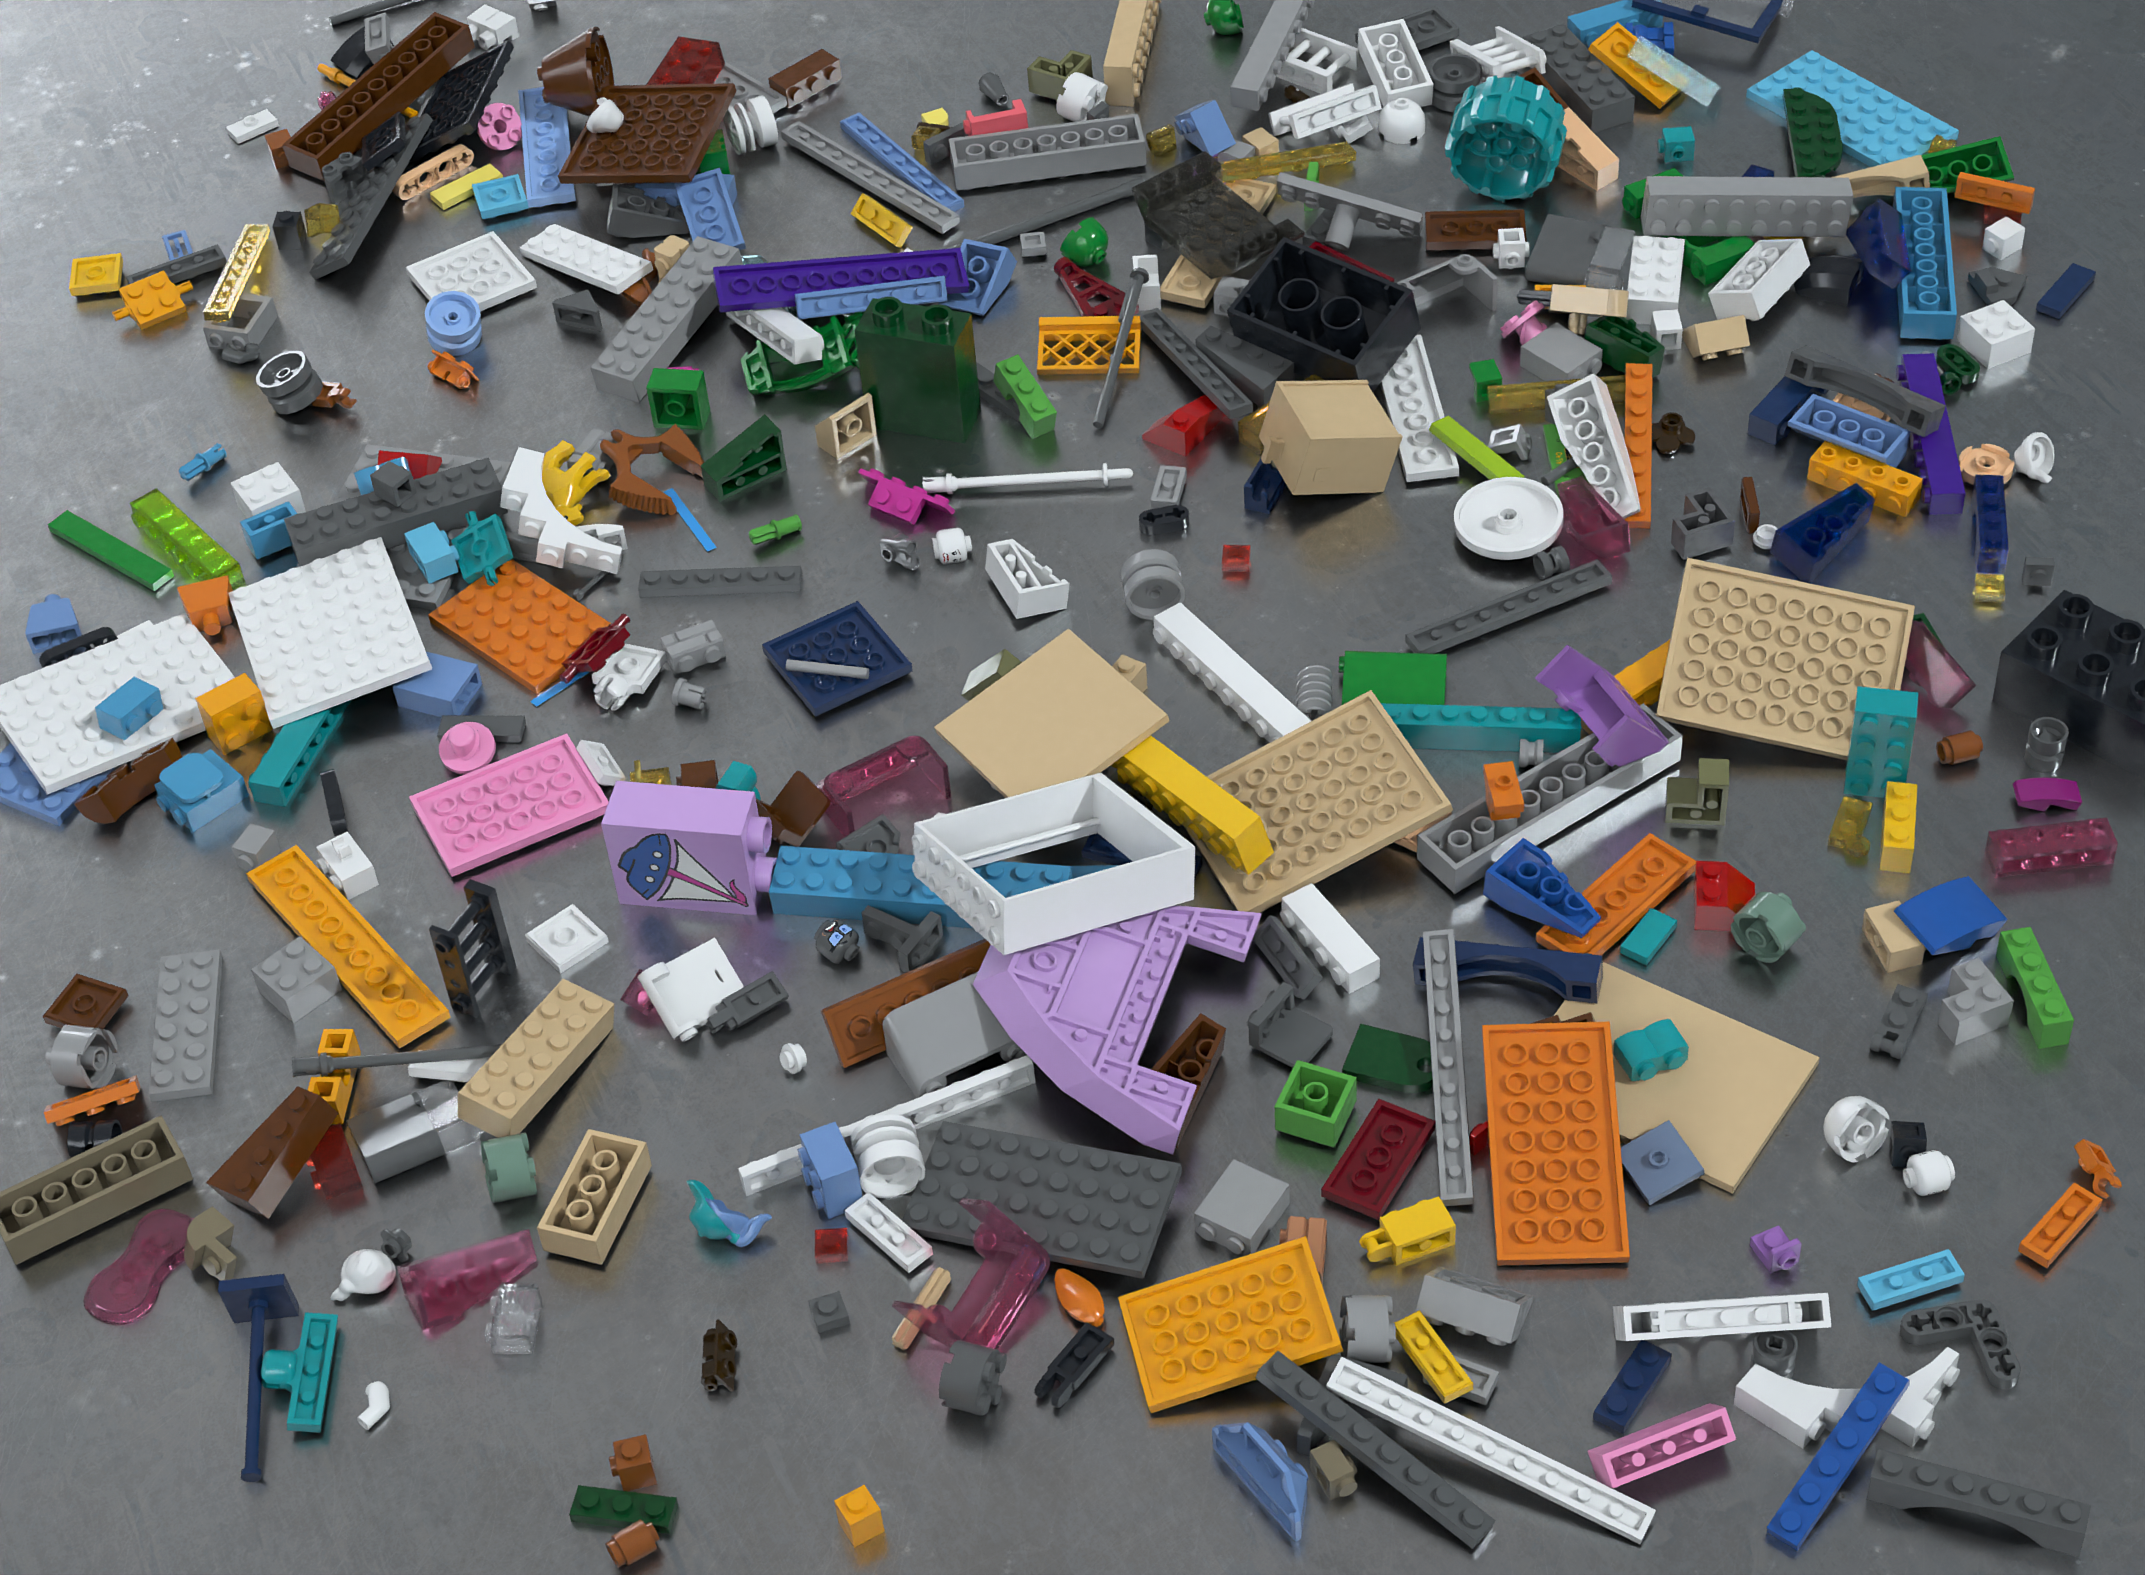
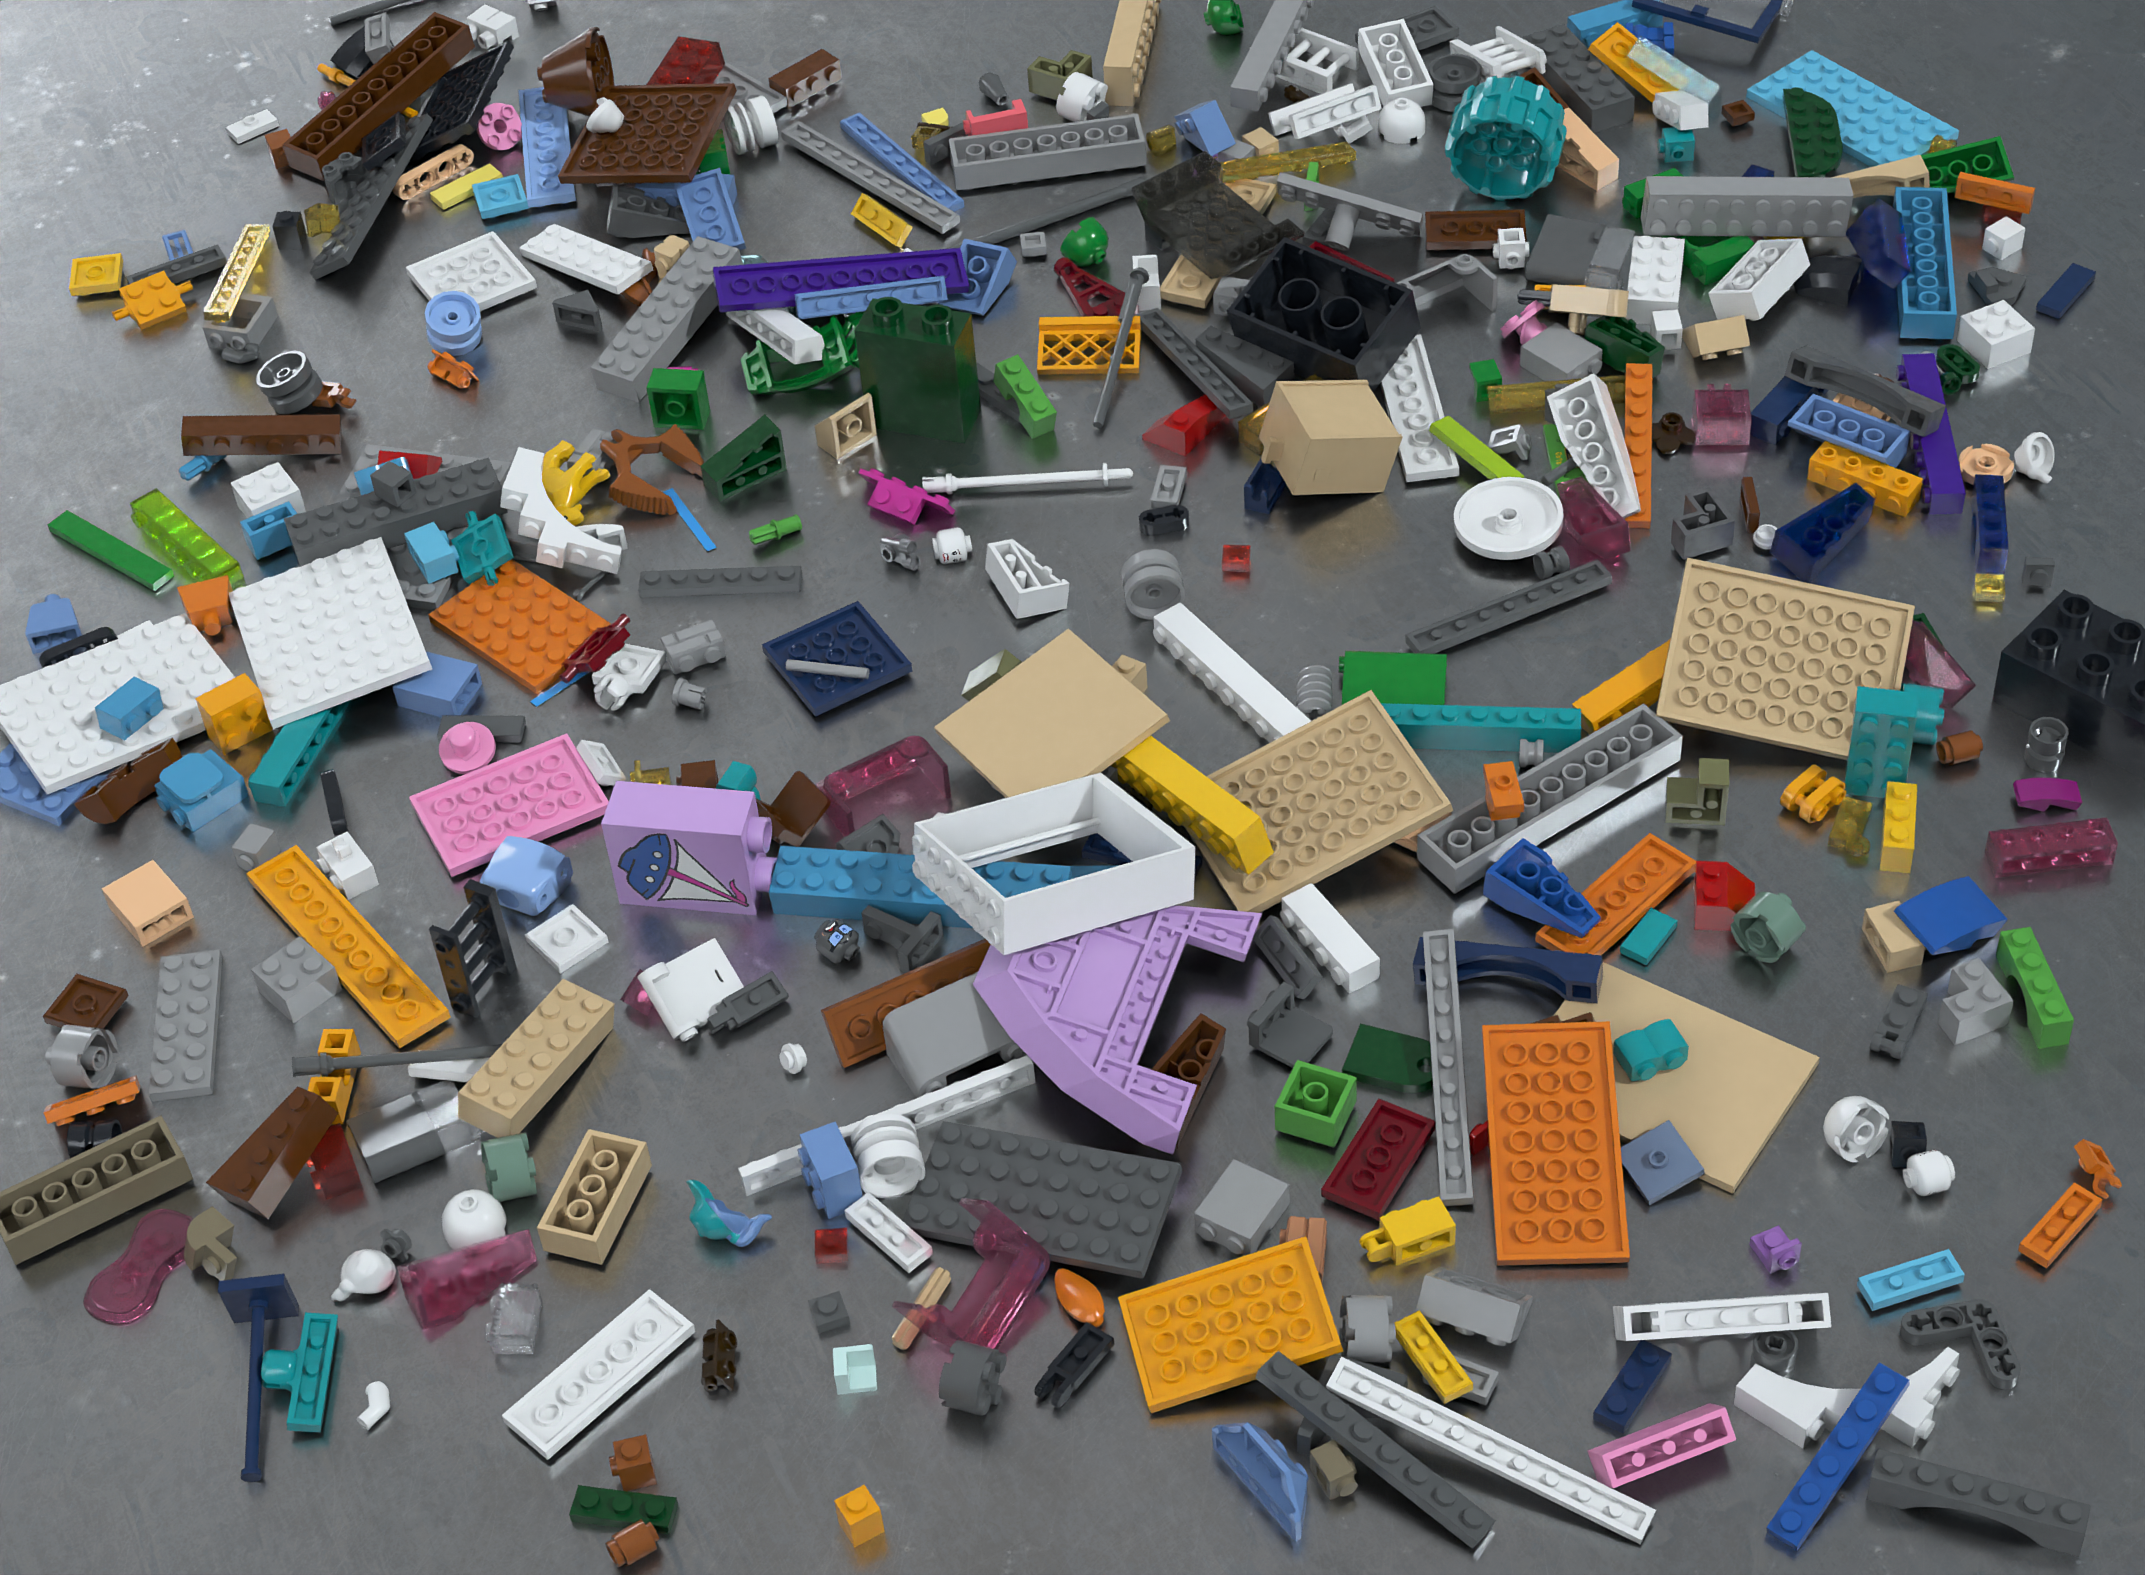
medium lavender windscreen [1535,645,1669,767] -> none
none -> light nougat brick [102,860,194,947]
none -> reddish brown brick [181,414,342,456]
none -> white cylinder [442,1189,507,1254]
none -> light blue piece [480,836,573,916]
none -> white plate [502,1289,695,1460]
none -> light aqua panel [833,1344,877,1395]
none -> white brick [1652,90,1708,130]
none -> clear pink hinge [1692,384,1752,446]
none -> reddish brown plate [1721,100,1755,126]
none -> light orange brick [1780,764,1847,824]
none -> teal brick [1900,683,1944,746]

